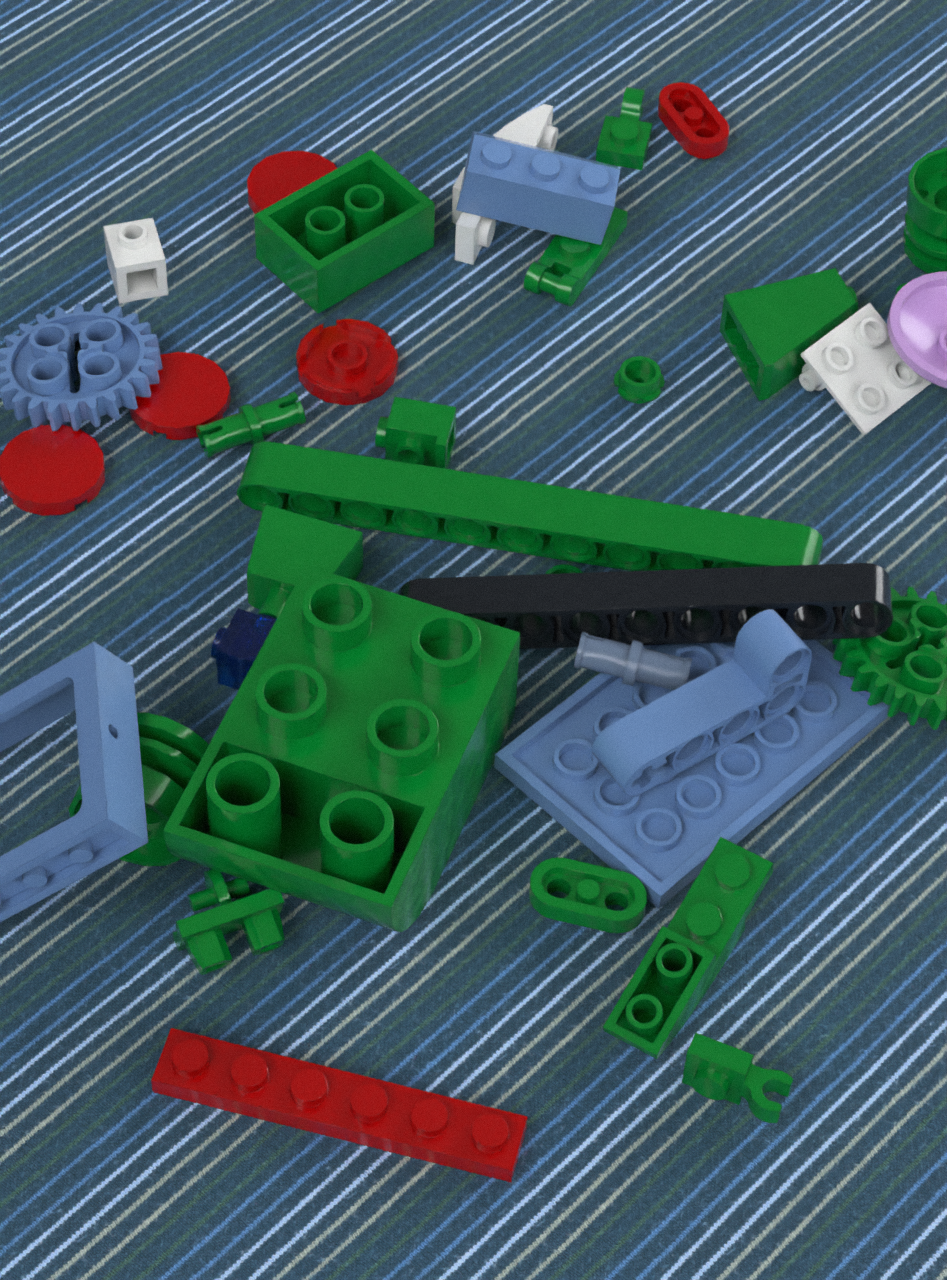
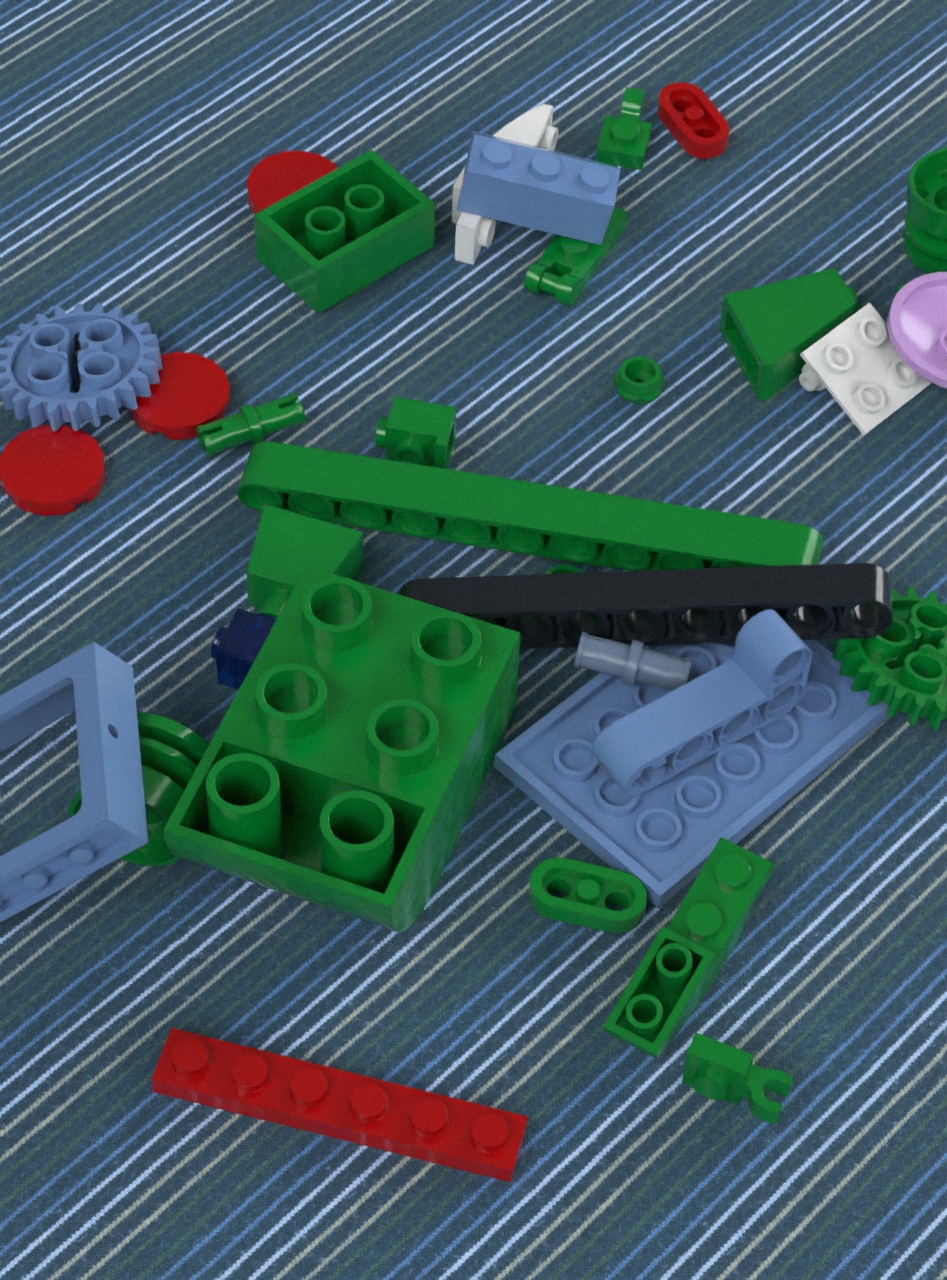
white brick [103,218,168,304] -> none
green hips [172,869,285,975] -> none
red tile [296,319,398,406] -> none

